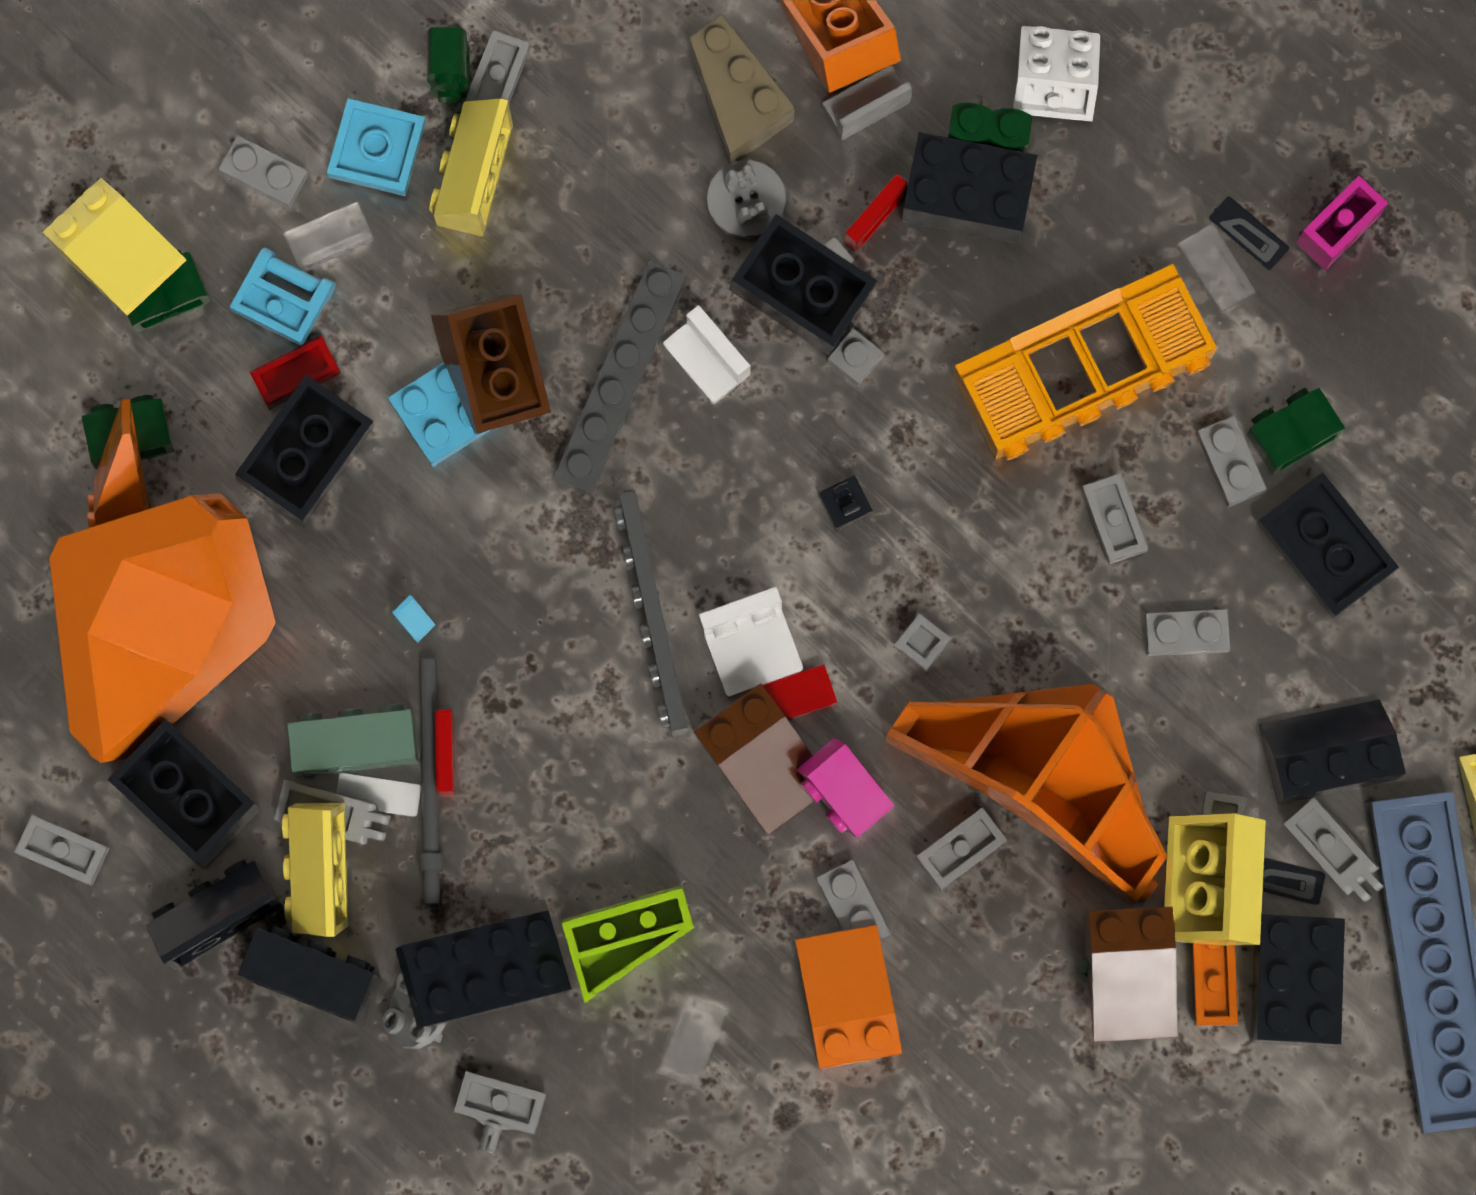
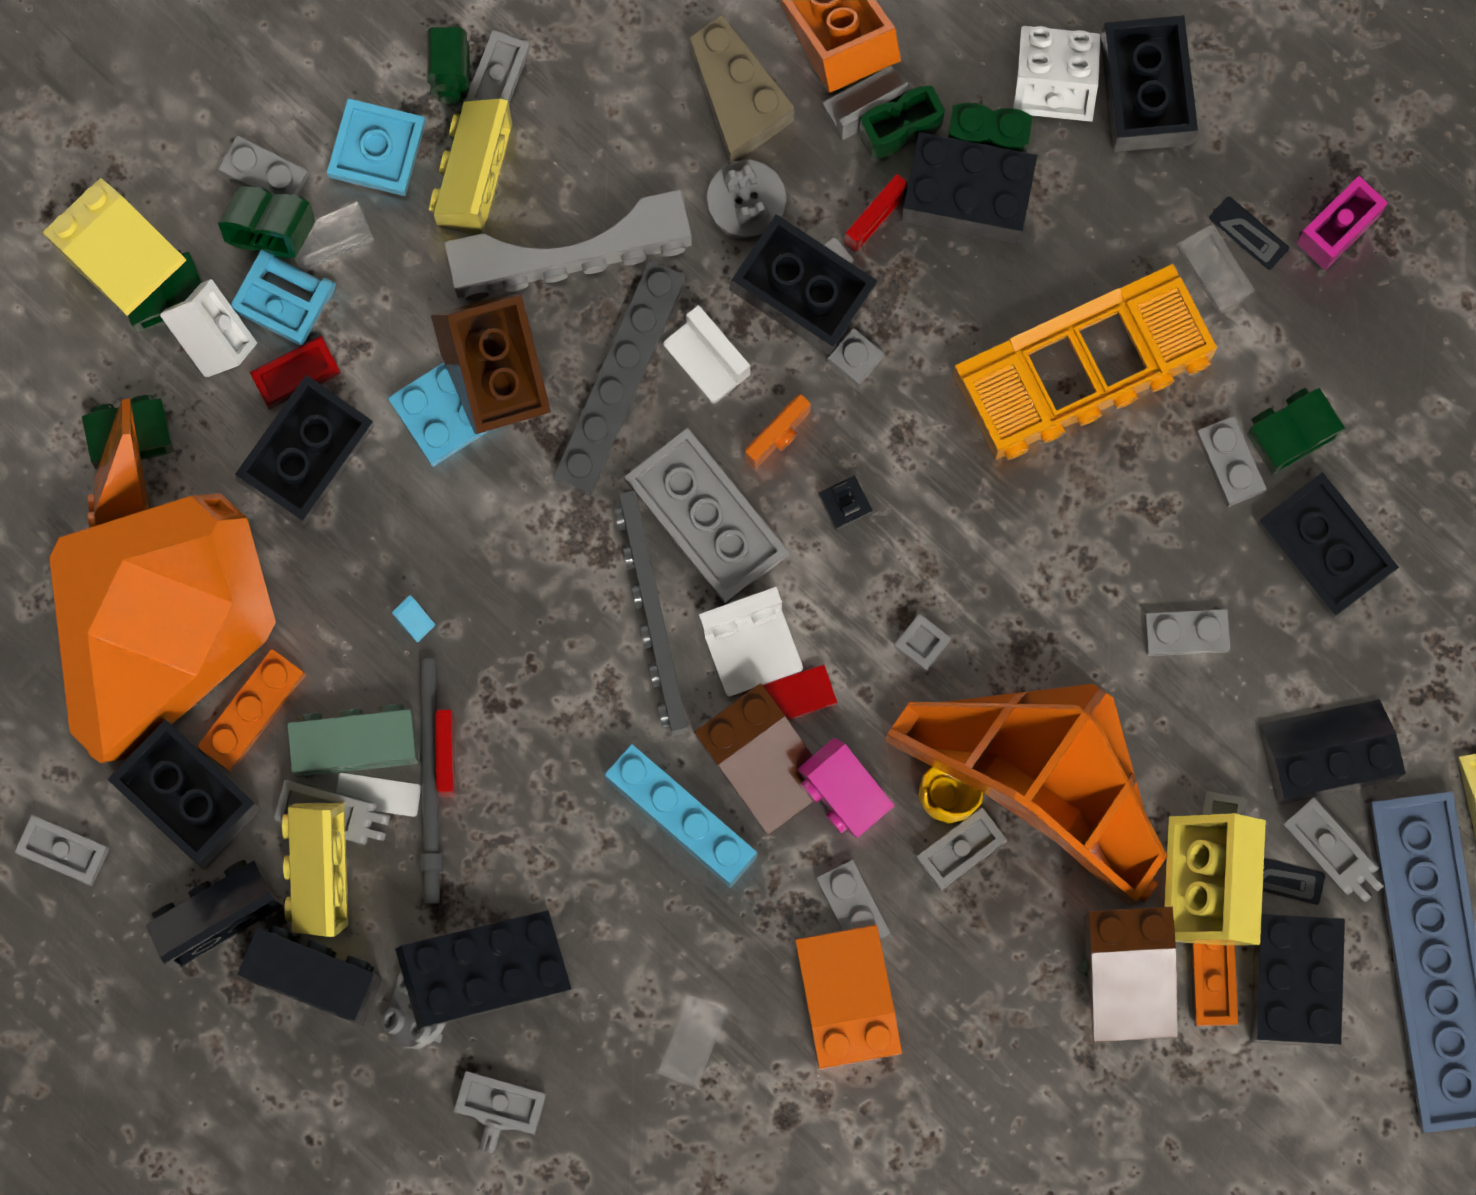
lime wedge [561,885,694,1003] -> none
light grey plate [1081,473,1148,565] -> none
none -> white panel [160,279,257,377]
none -> orange plate [197,649,306,773]
none -> dark green brick [218,187,316,258]
none -> light grey arch [444,189,692,300]
none -> medium azure brick [605,744,757,888]
none -> light grey plate [624,428,789,605]
none -> orange plate [745,394,811,470]
none -> dark green brick [859,85,945,158]
none -> yellow hair [918,766,984,824]
none -> black brick [1100,15,1198,152]

